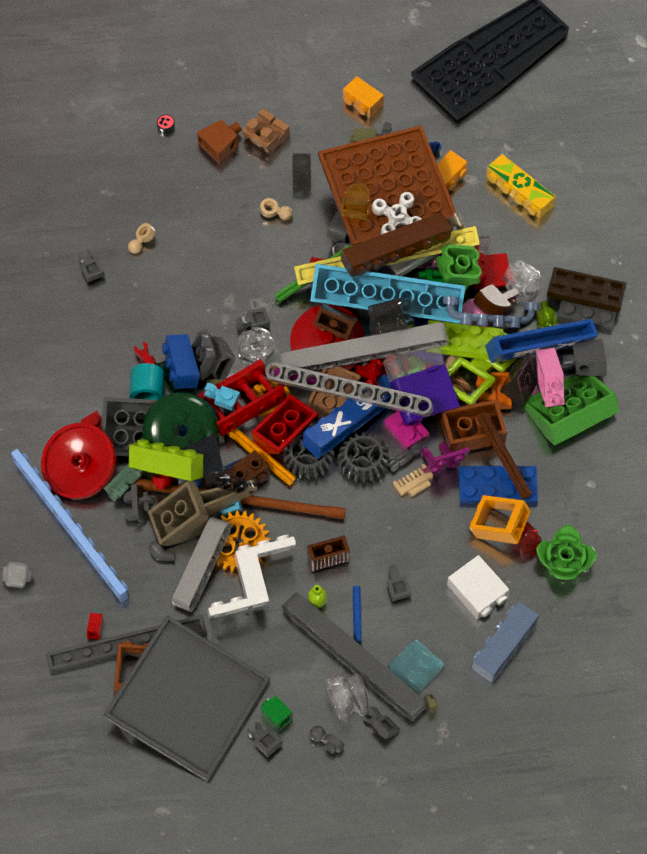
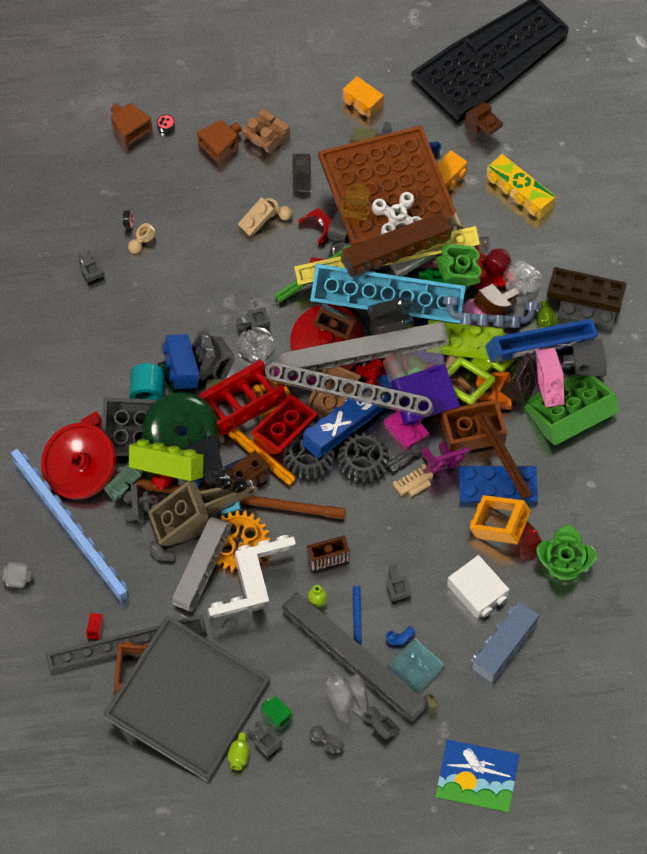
red plate [134,342,157,365] -> none
medium azure plate [204,383,240,411] -> none
none -> dark orange torso [111,103,152,146]
none -> black tile [123,210,134,229]
none -> lime plant [228,732,249,770]
none -> tan plate [238,197,276,237]
none -> red helmet [298,208,332,245]
none -> blue arm [386,626,416,645]
none -> sticker [435,739,520,812]
none -> reddish brown brick [465,102,503,136]
none -> dark red head [484,248,511,276]

